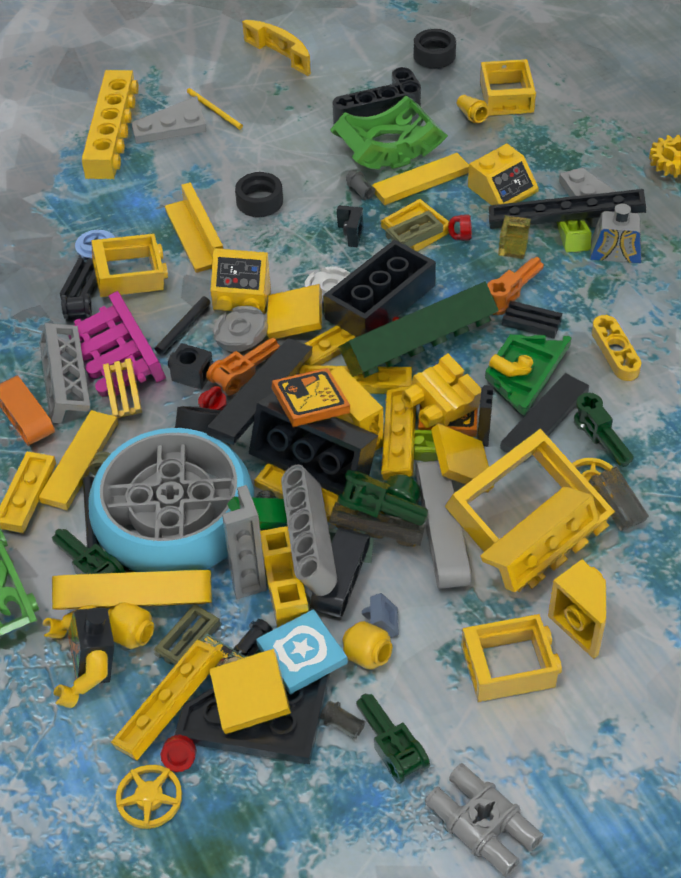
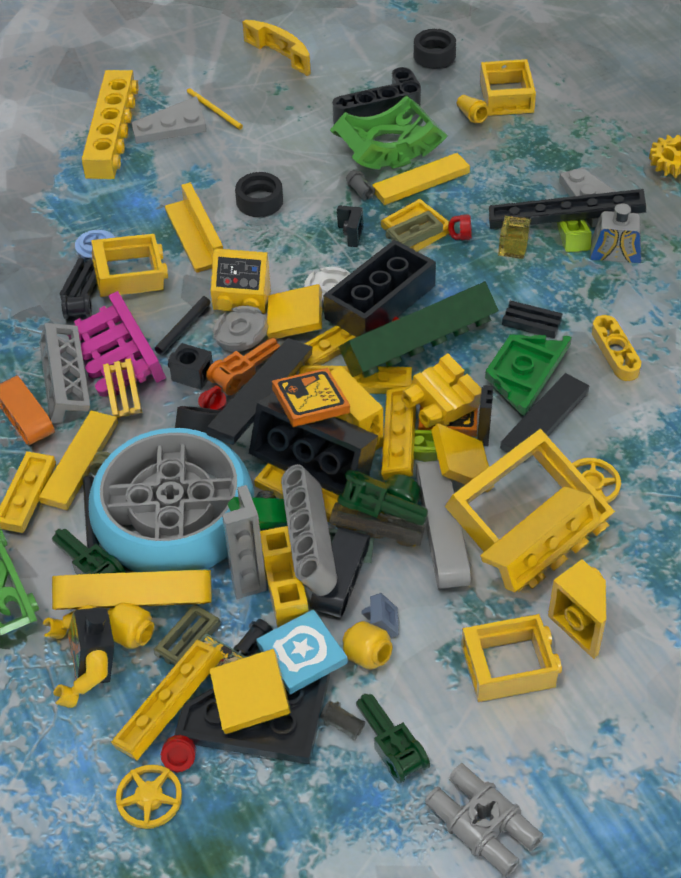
yellow slope [468,143,539,205] -> none
orange connector [487,257,544,315] -> none
yellow arm [489,354,533,377] -> none
dark green connector [574,393,634,467] -> none
clear smoke tile [589,466,649,531] -> none

